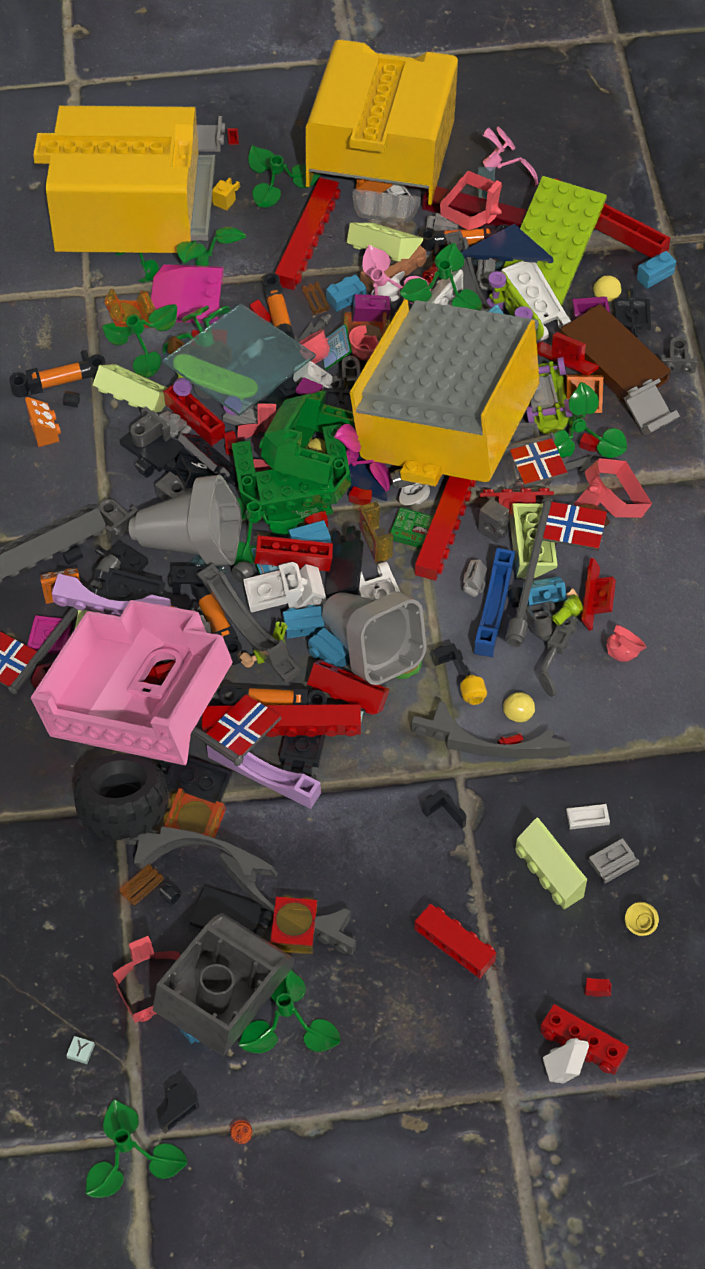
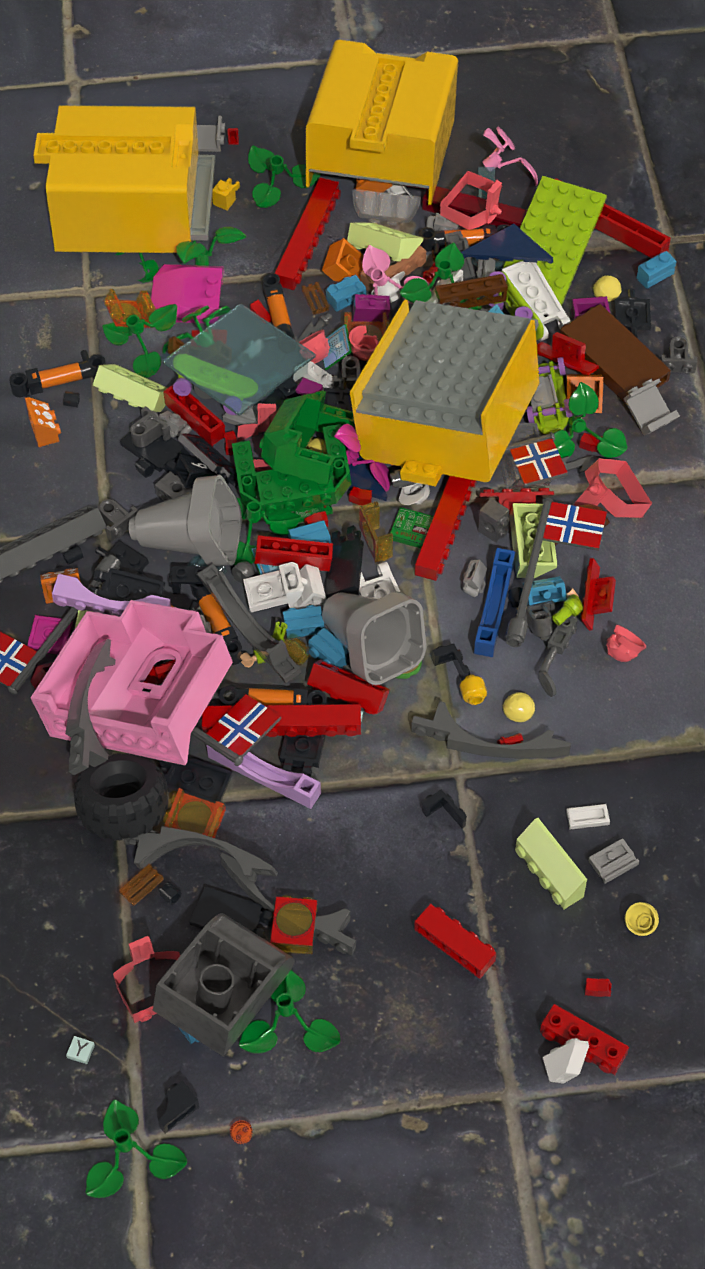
none -> dark grey slope [65,639,116,775]
none -> clear yellow head [284,637,310,666]
none -> orange slope [322,238,364,282]
none -> reddish brown fence [435,274,508,308]

